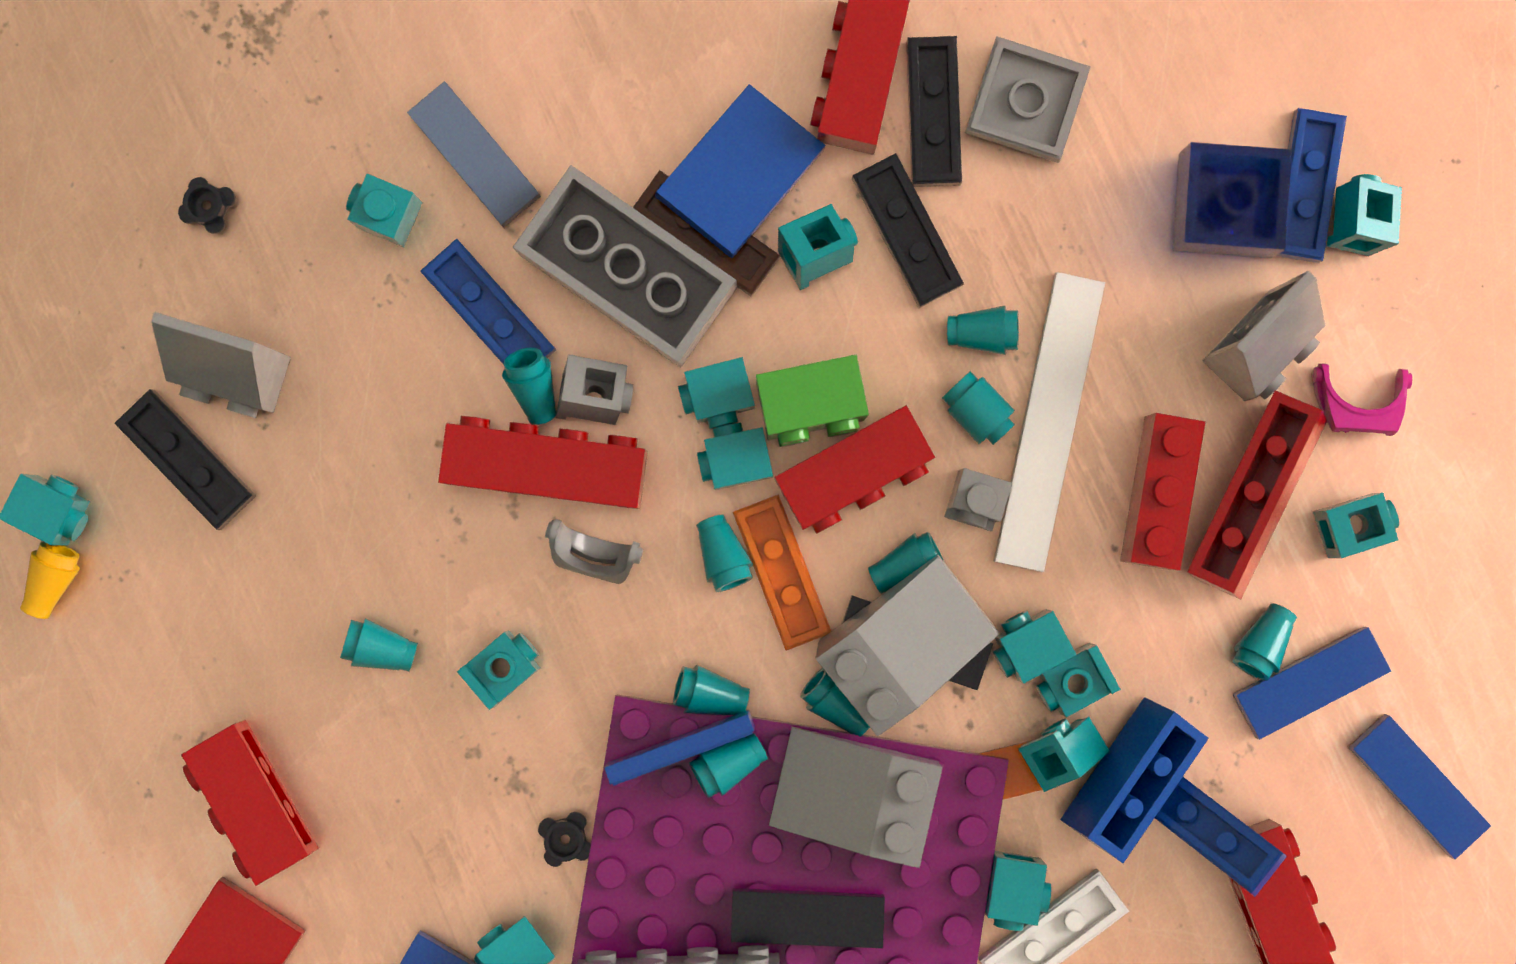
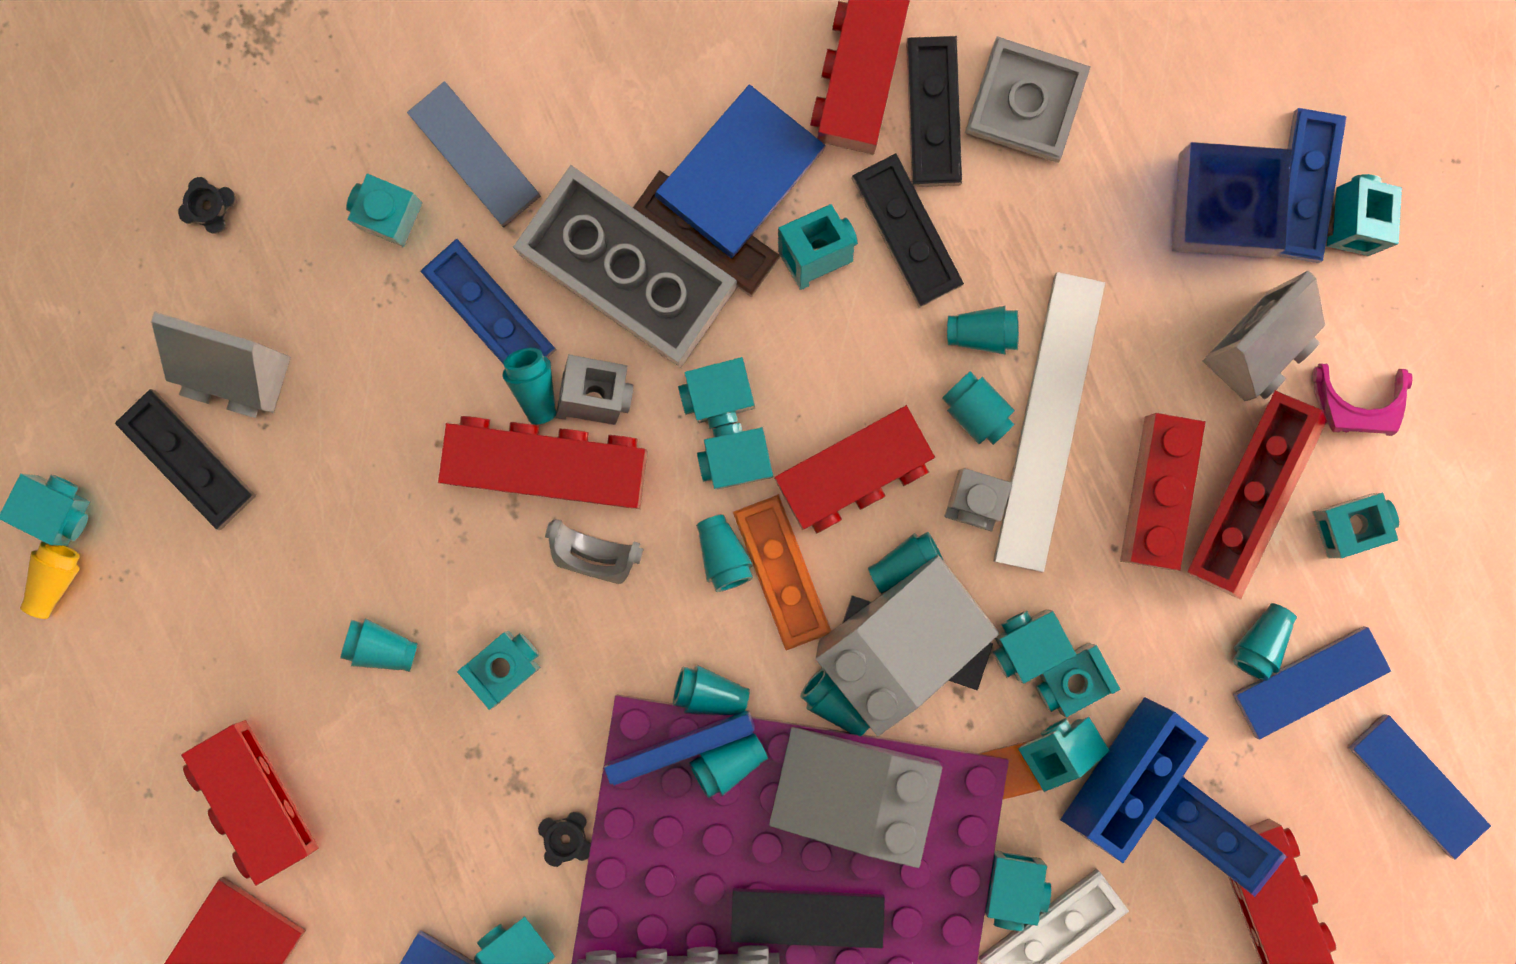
bright green brick [756,354,869,447] -> none

